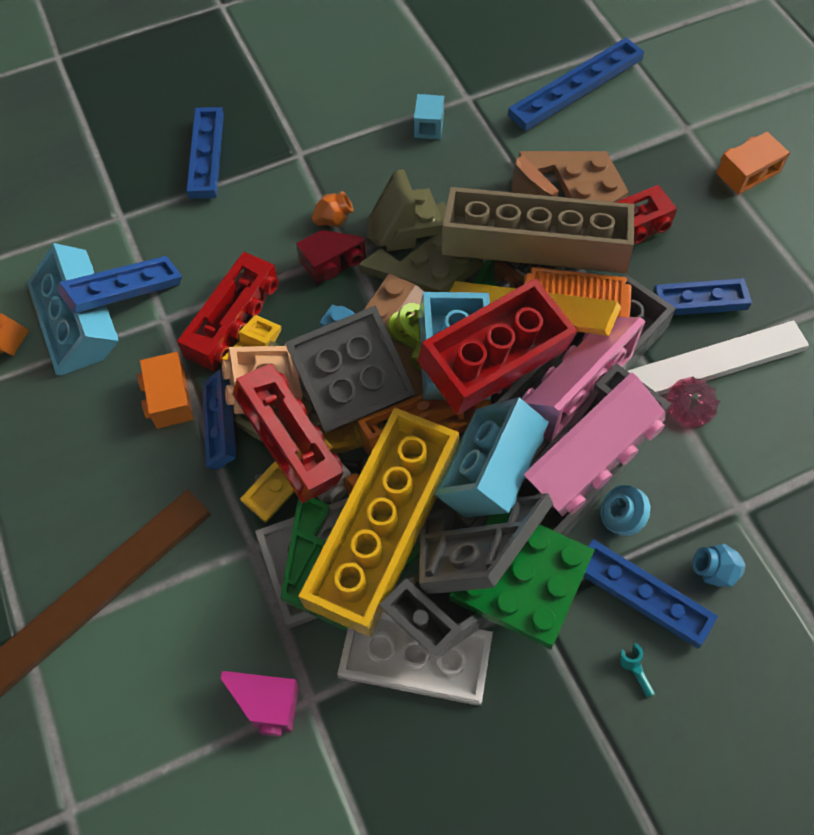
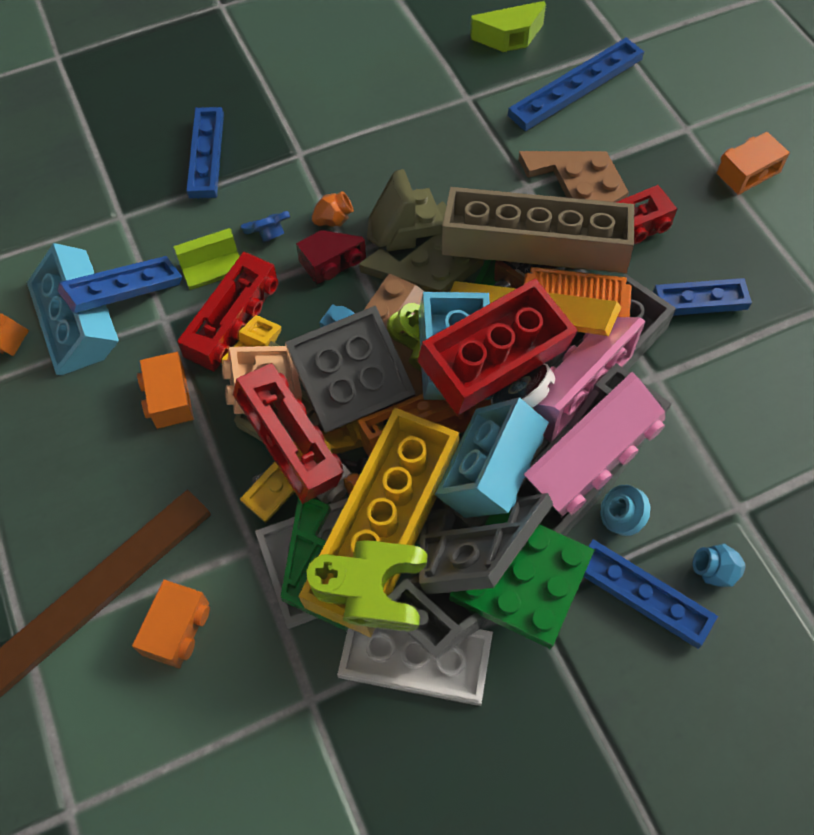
blue plate [202,369,237,470] -> none
dark pink slope [221,671,299,737] -> none
medium azure brick [414,94,444,140] -> none
nougat slope [511,155,558,197] -> none
teal hand [619,643,655,698] -> none
white tile [628,321,809,395] -> none
clear pink gear [667,376,720,427] -> none
none -> orange brick [132,579,210,669]
none -> lime panel [173,228,244,290]
none -> blue animal [241,211,291,242]
none -> lime piece [307,540,428,631]
none -> lime slope [470,1,546,52]
none -> tile [491,363,555,408]

